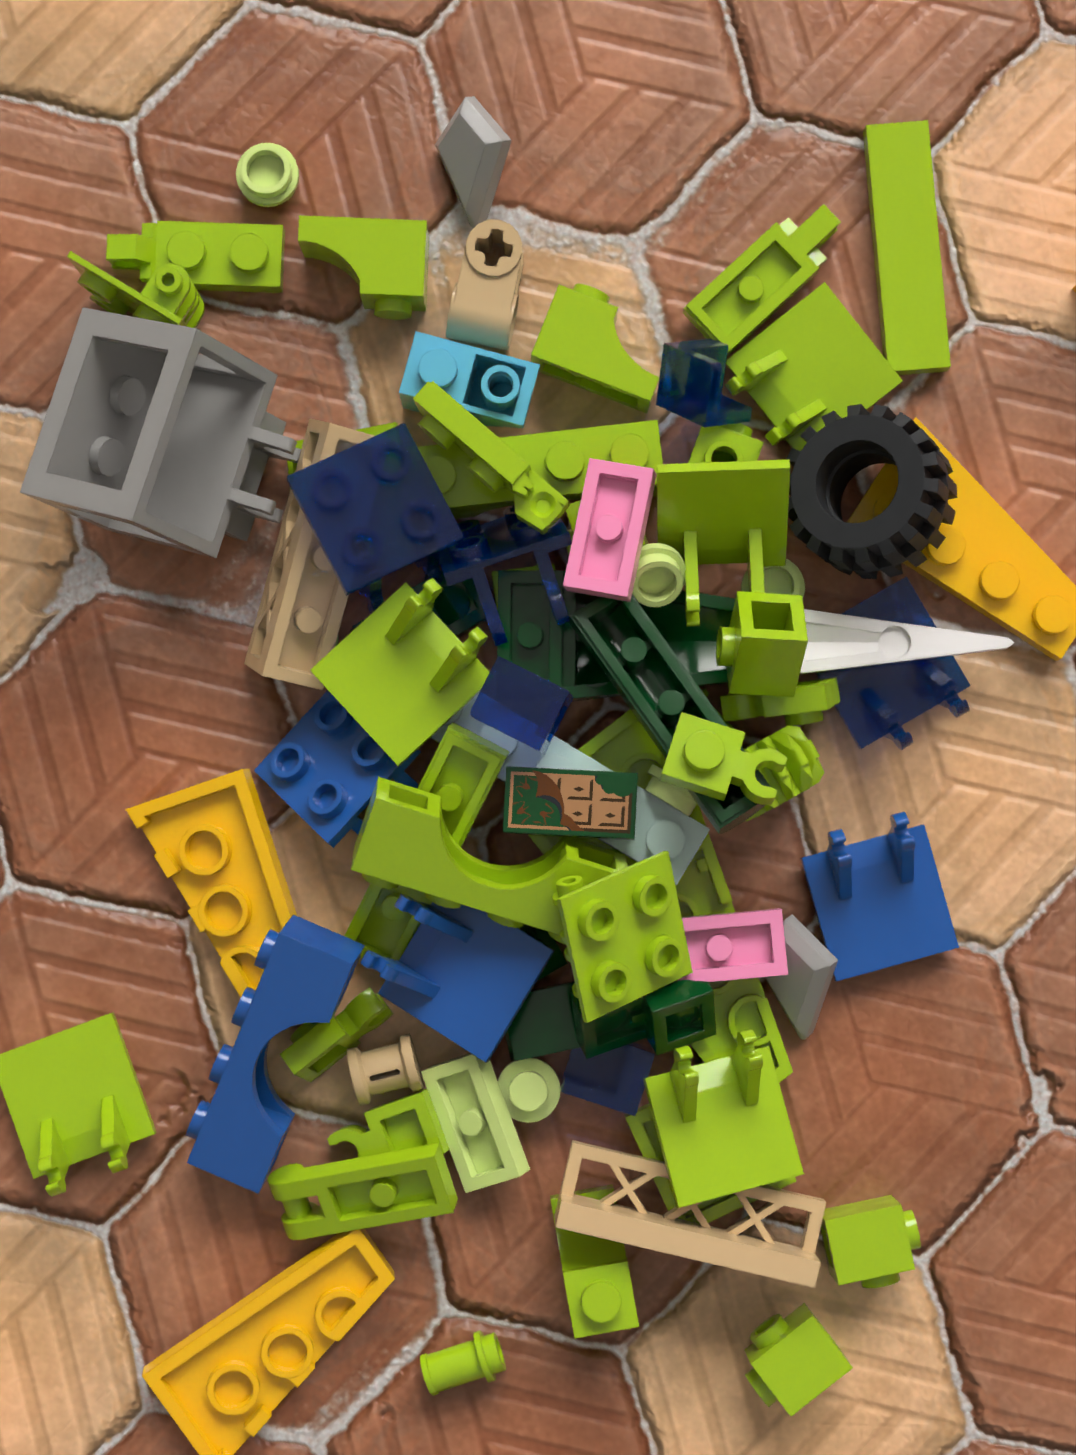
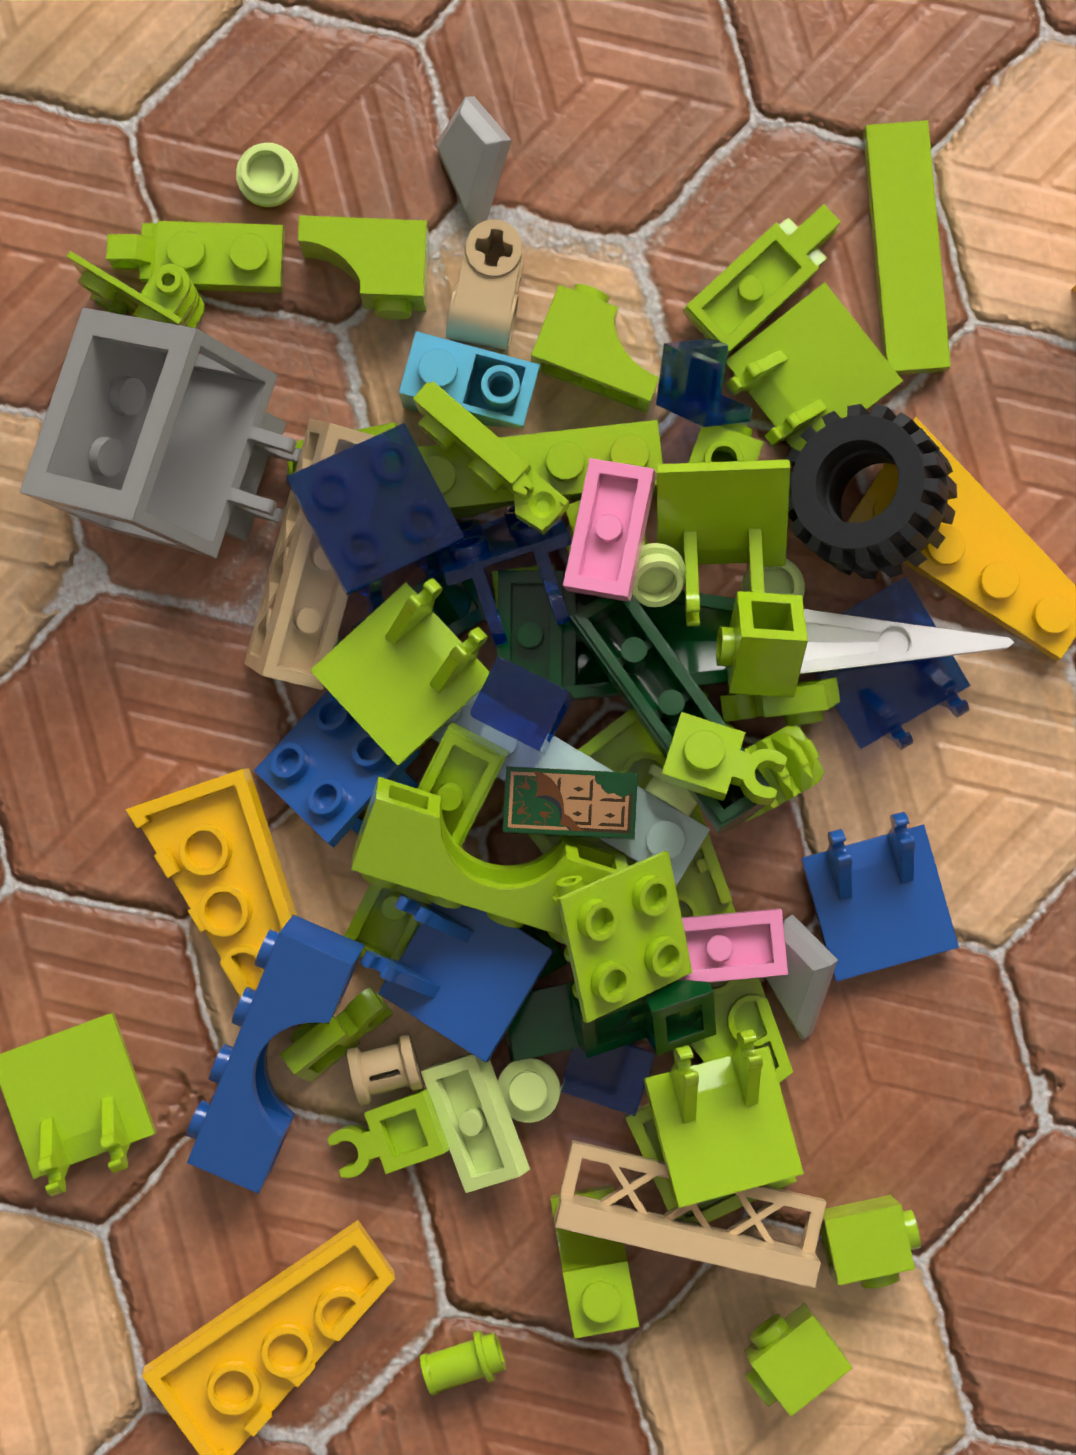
lime plate [267,1143,458,1240] -> none

